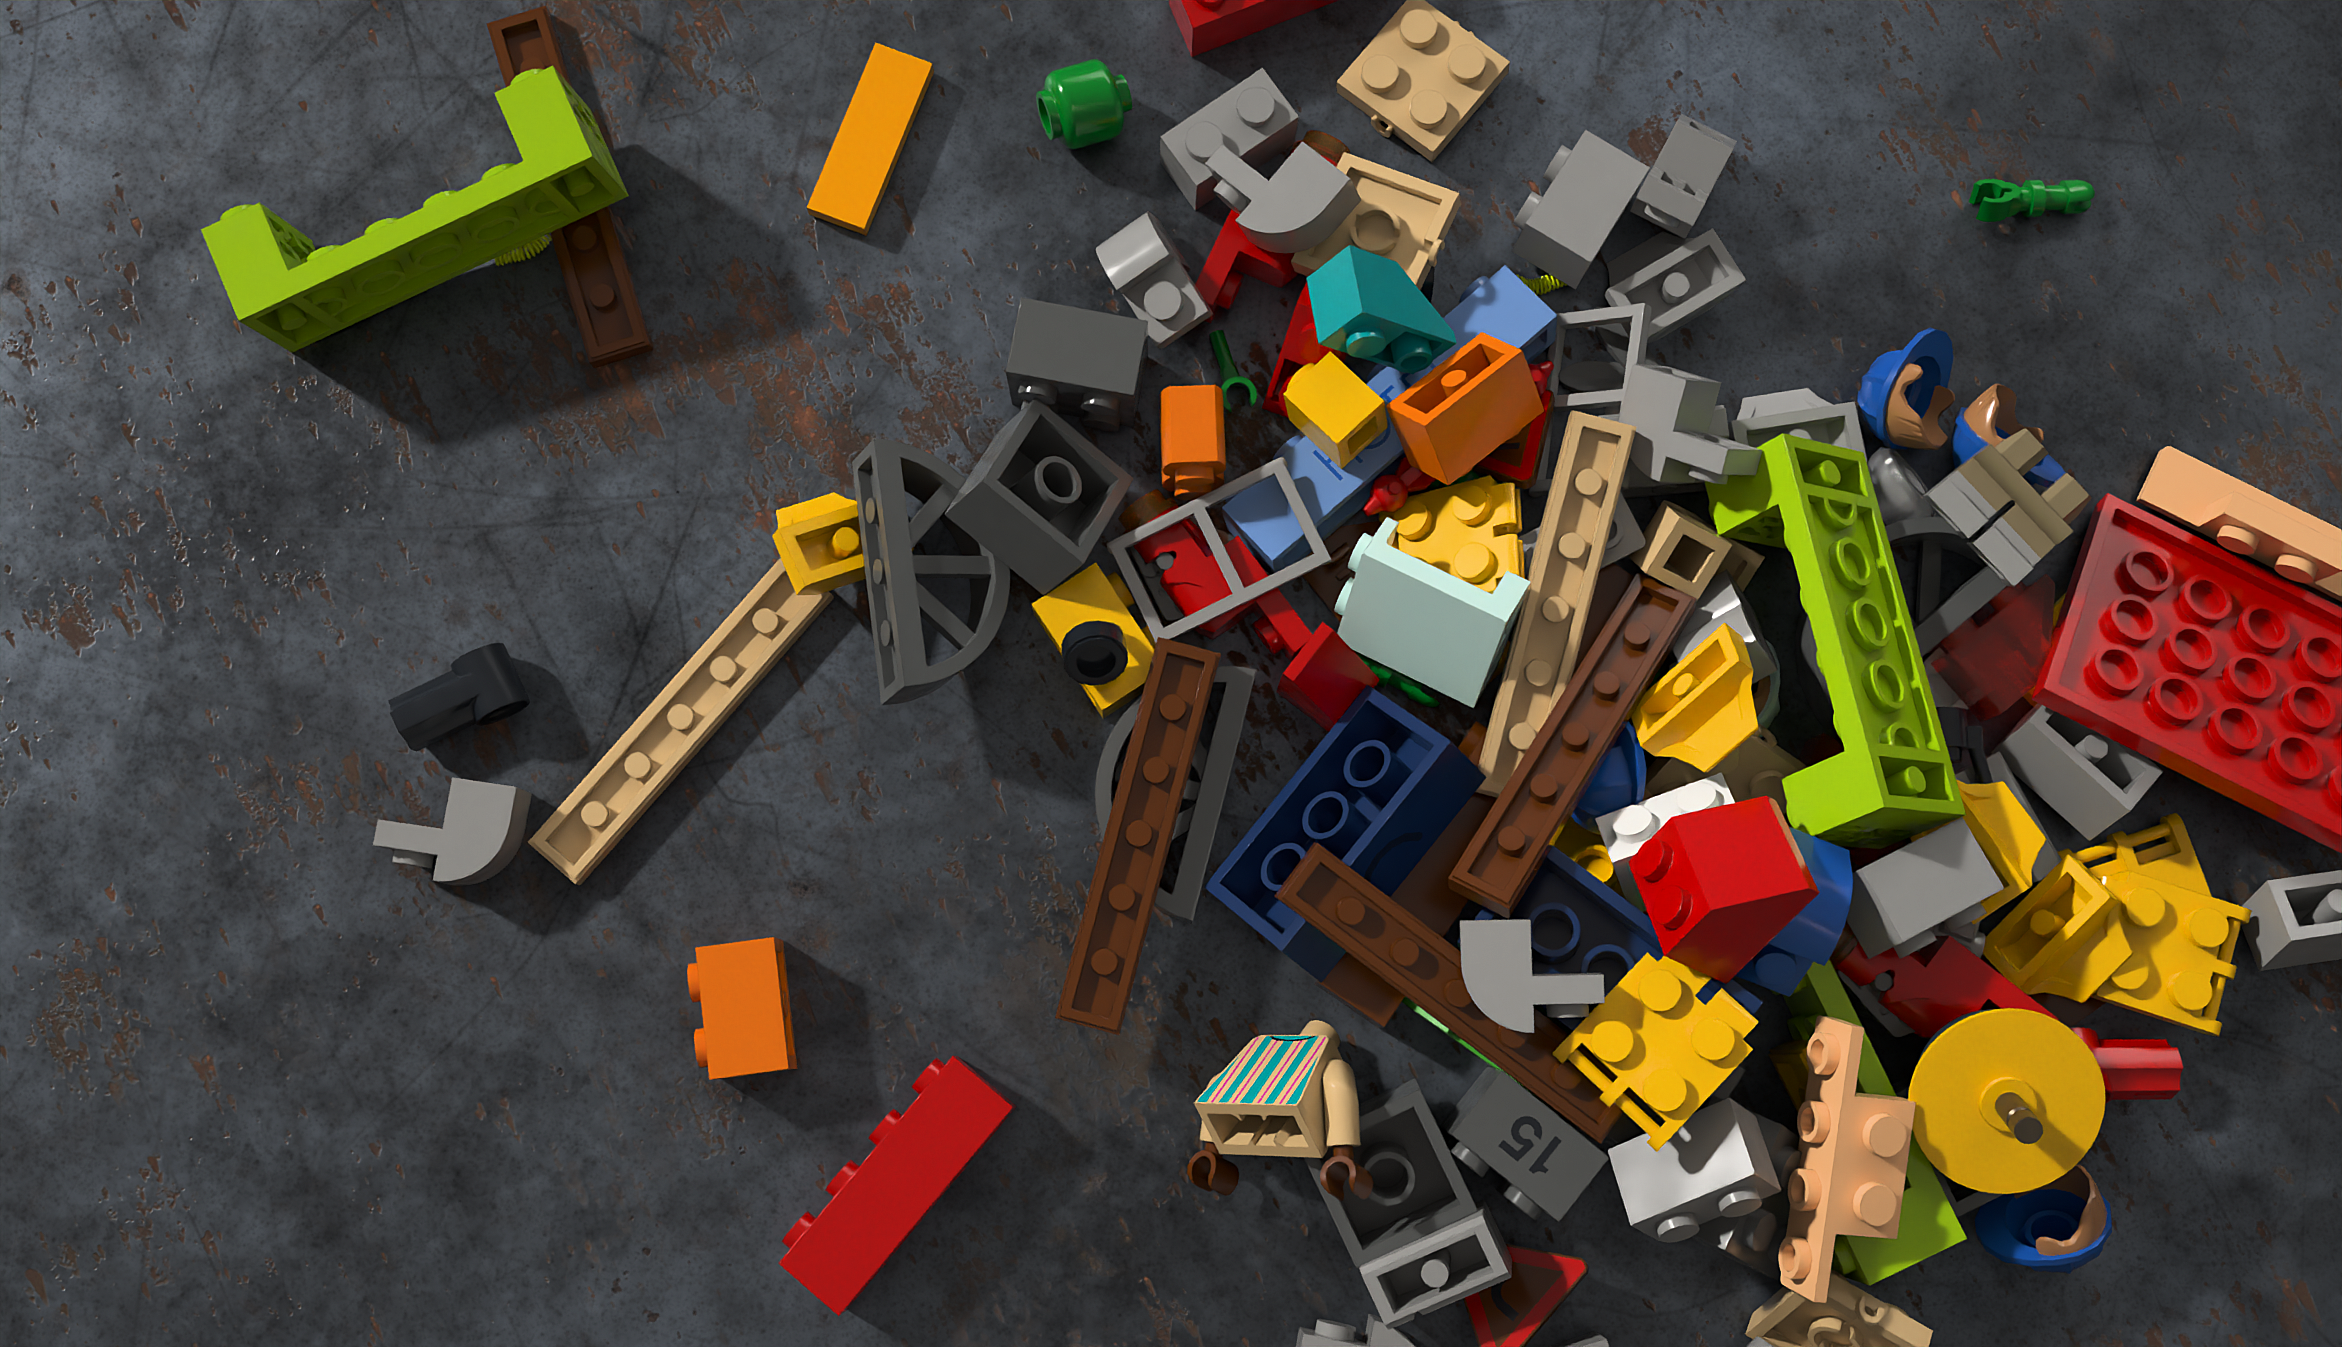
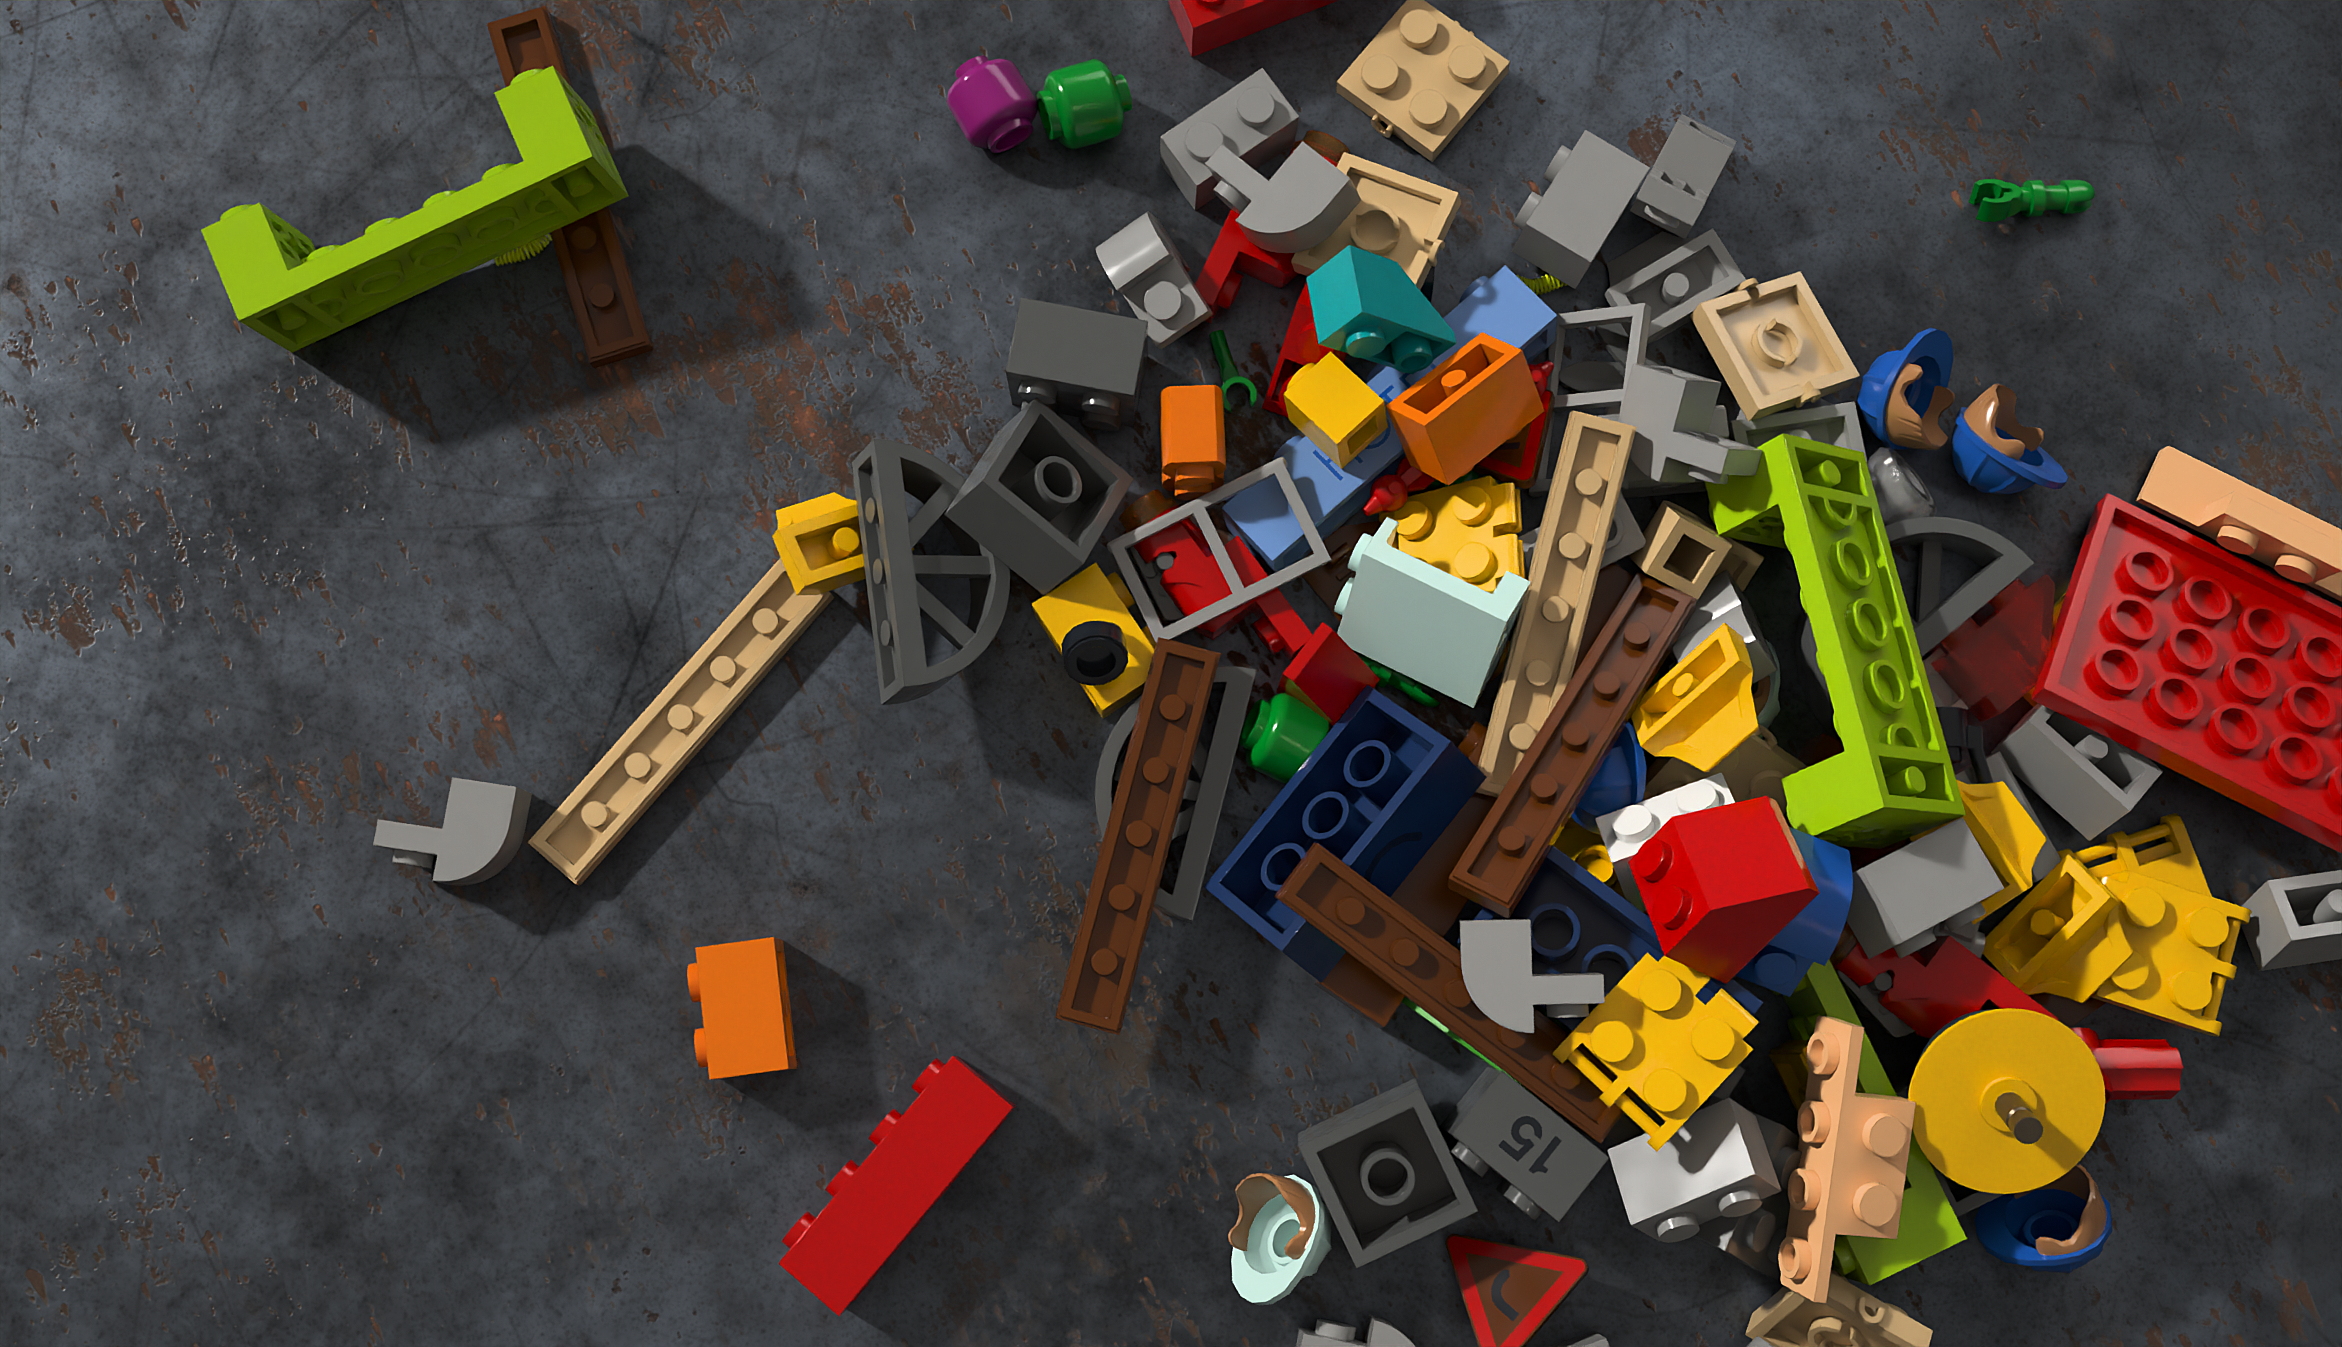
black piece [388,643,530,752] -> none
light orange tile [807,42,934,236] -> none
tan torso [1187,1020,1373,1201] -> none
light grey brick [1359,1200,1512,1330] -> none
hips [1922,428,2091,587] -> none
none -> magenta head [947,55,1038,153]
none -> light aqua piece [1228,1173,1332,1305]
none -> green head [1239,693,1333,784]
none -> tan plate [1690,271,1860,422]

